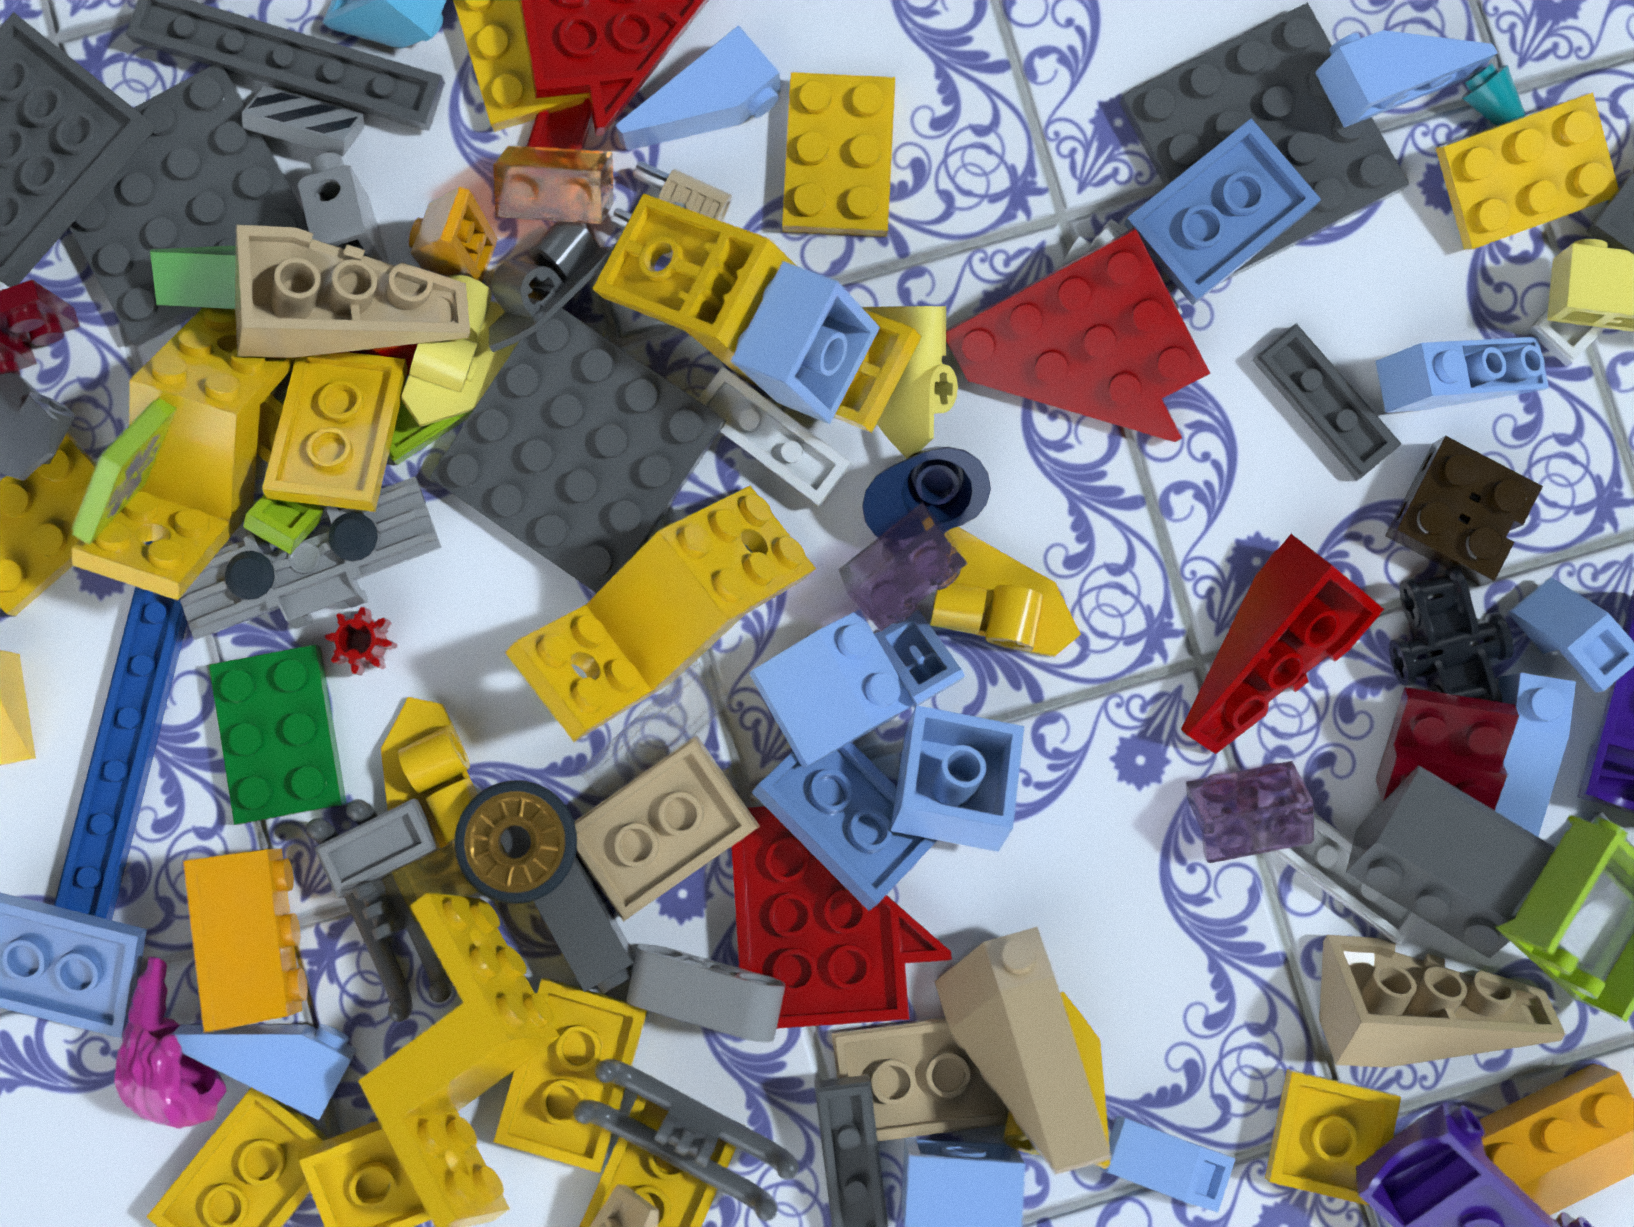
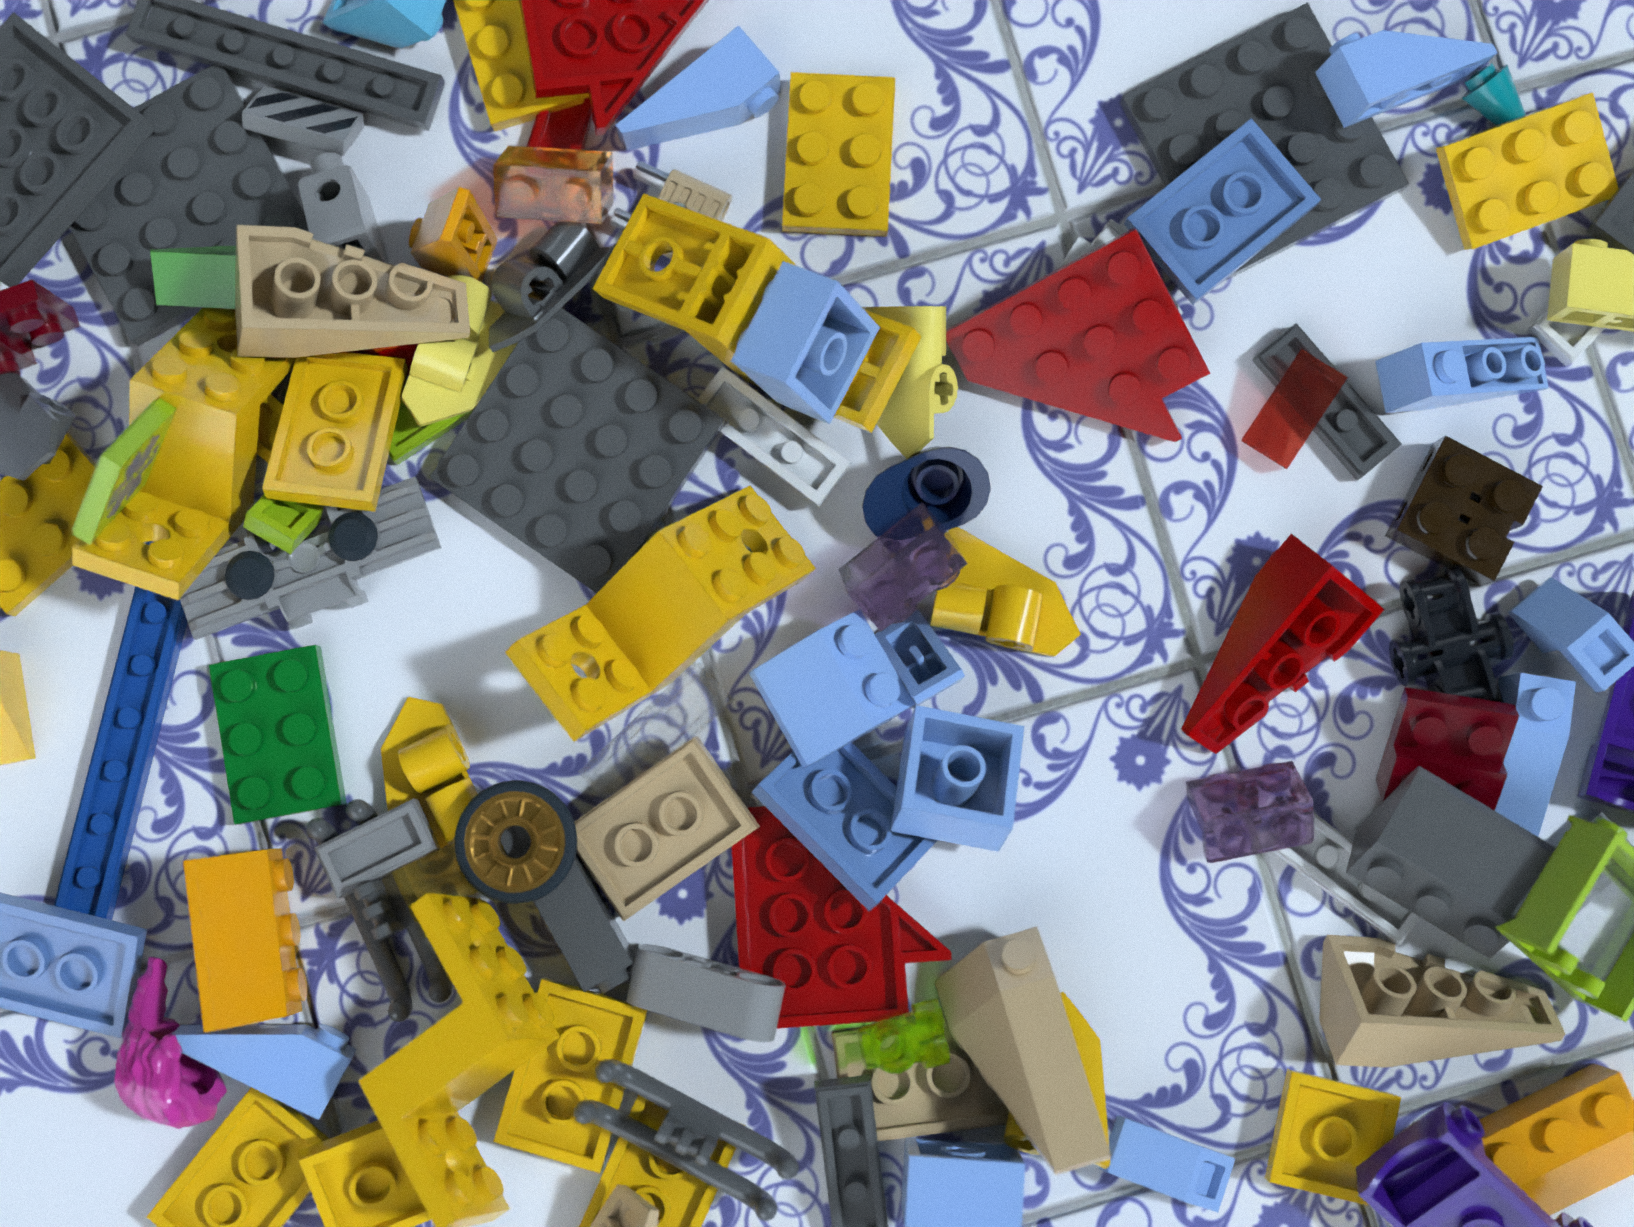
red gear [324,607,398,676] -> none
none -> clear neon green plate [857,998,950,1074]
none -> clear red tile [1241,349,1348,469]

